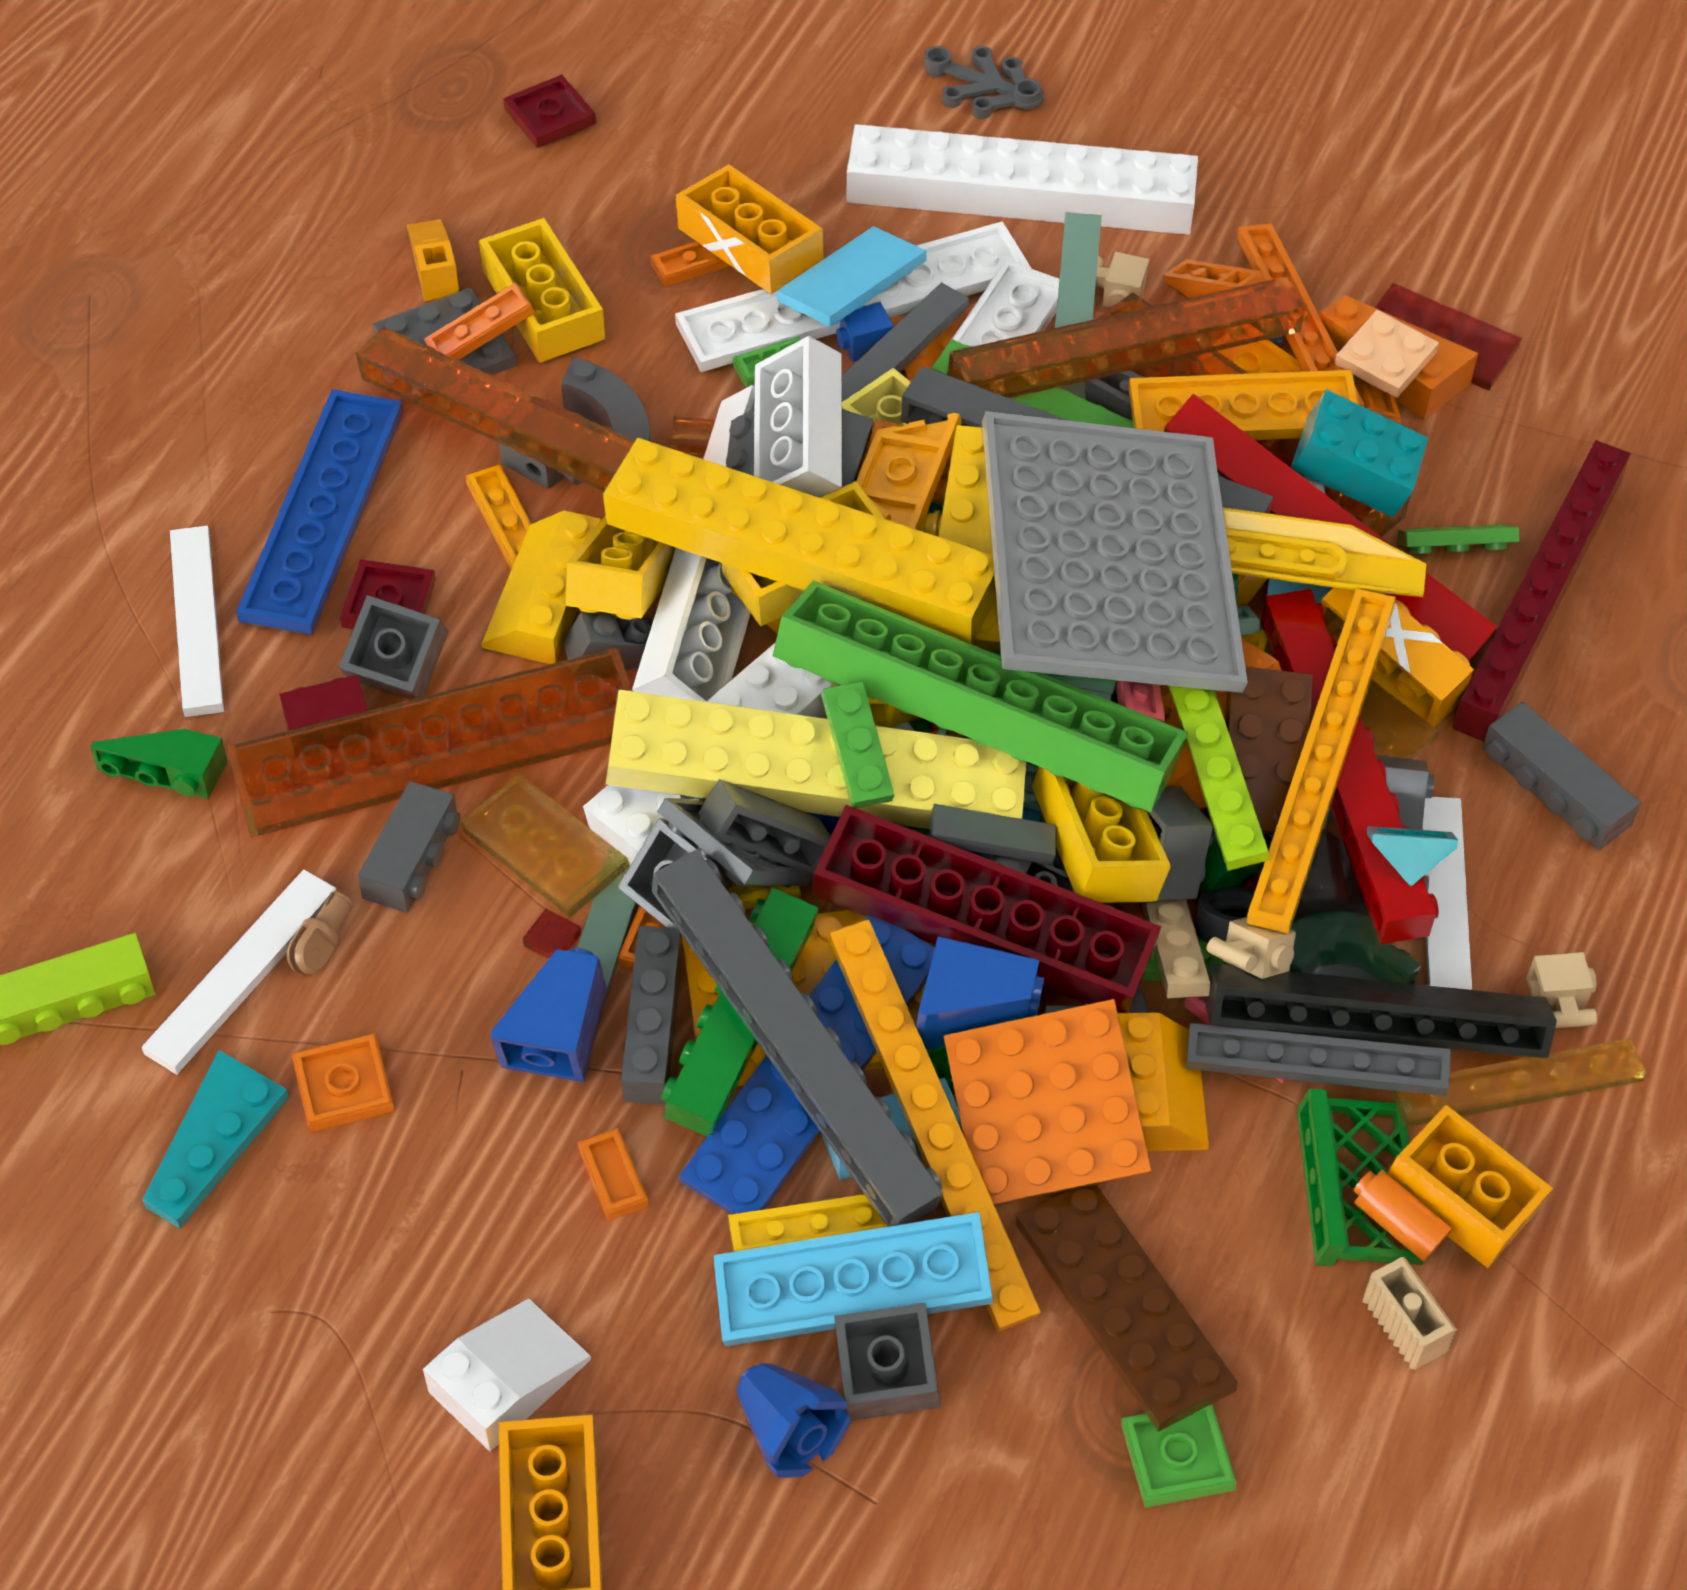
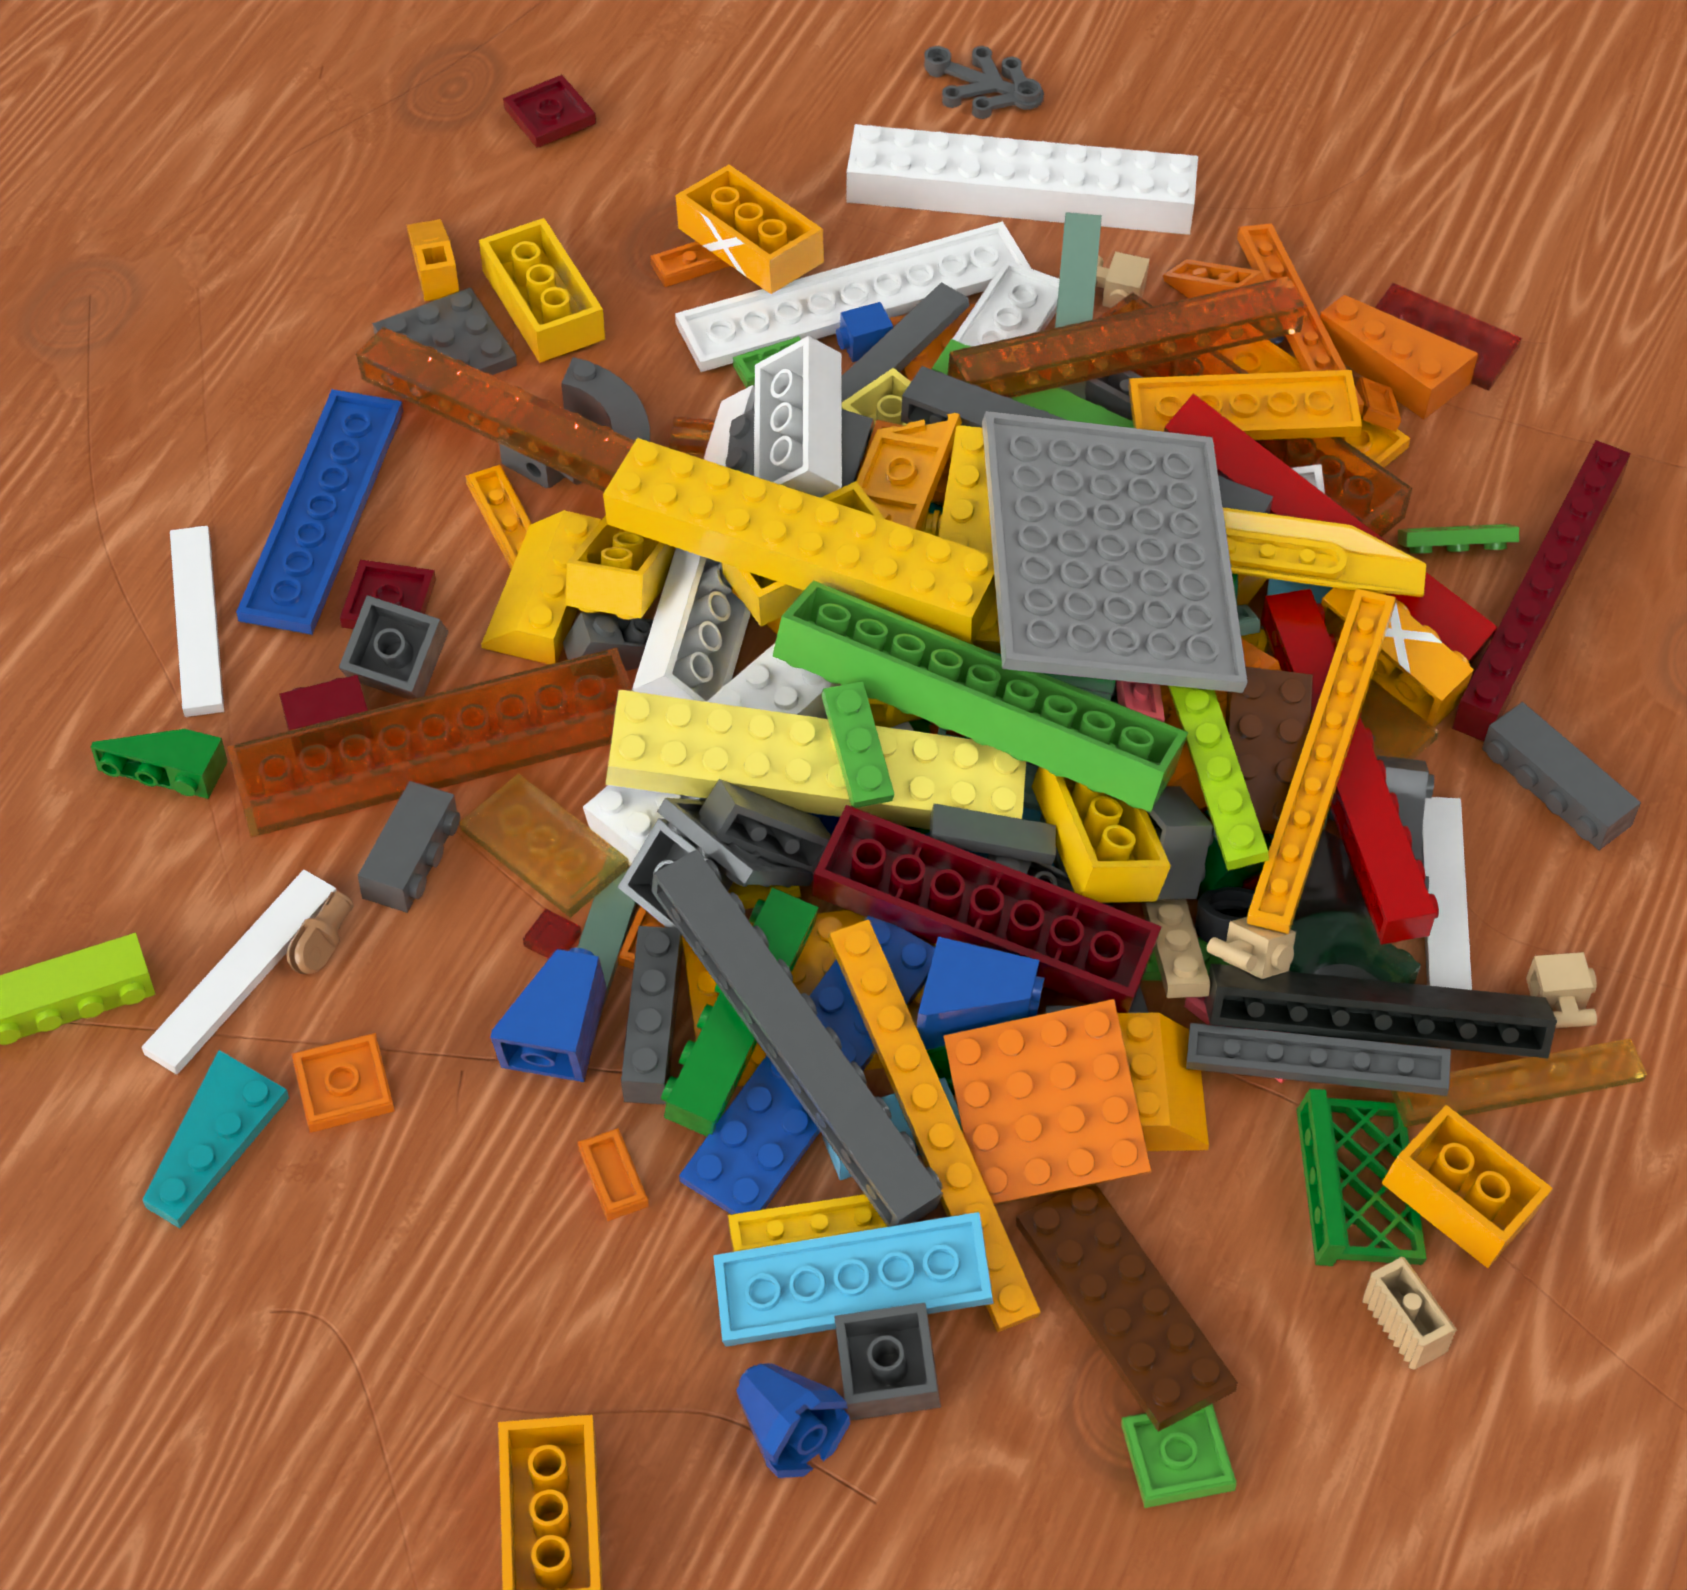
white slope [423,1298,591,1452] -> none
orange tile [424,282,536,370] -> none
medium azure tile [777,226,927,327] -> none
teal brick [1291,390,1428,517] -> none
light nougat plate [1335,310,1439,398] -> none
orange brick [1353,1170,1453,1262] -> none
slope [1367,826,1458,887] -> none

